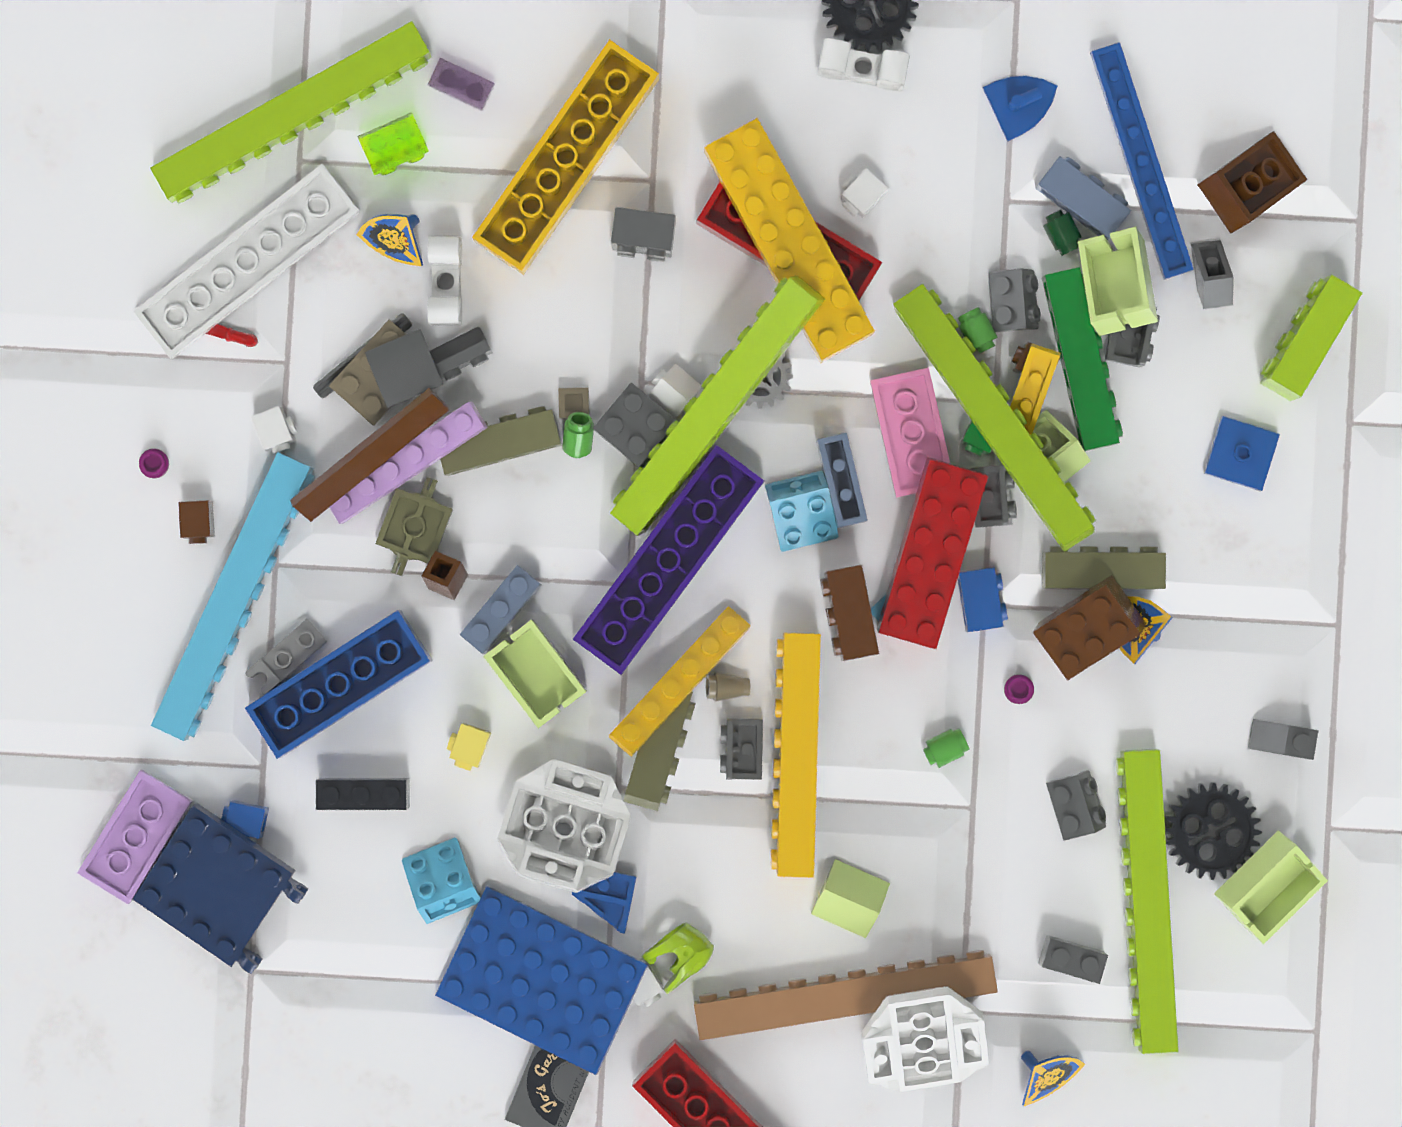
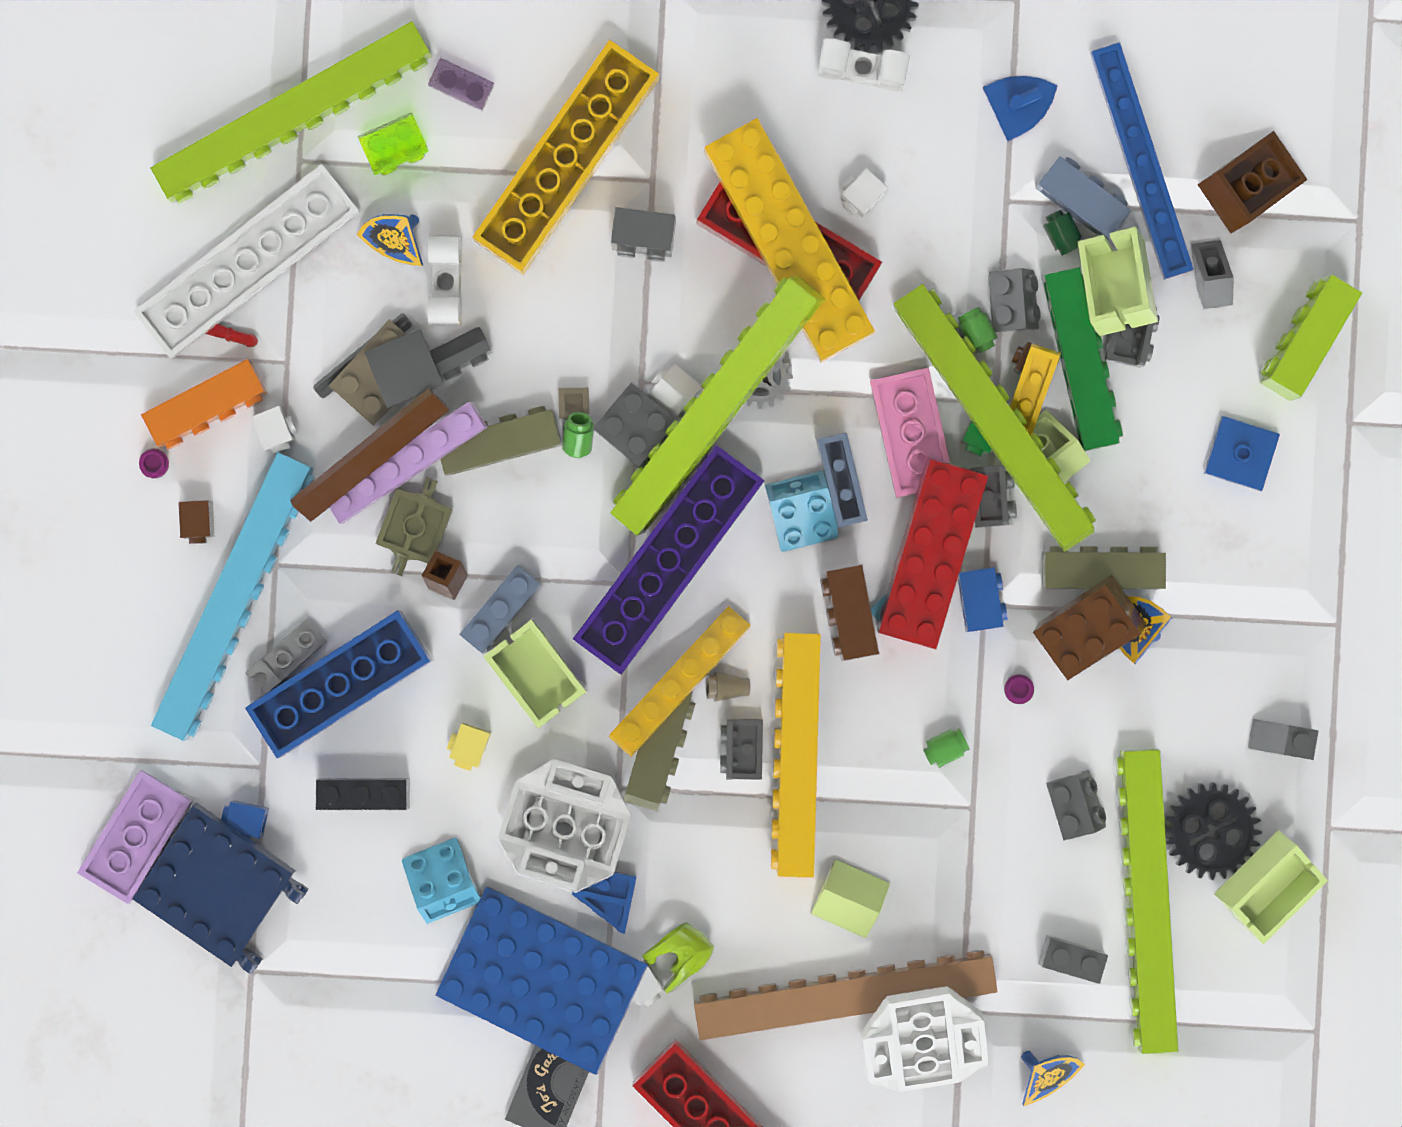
none -> orange brick [140,359,268,450]

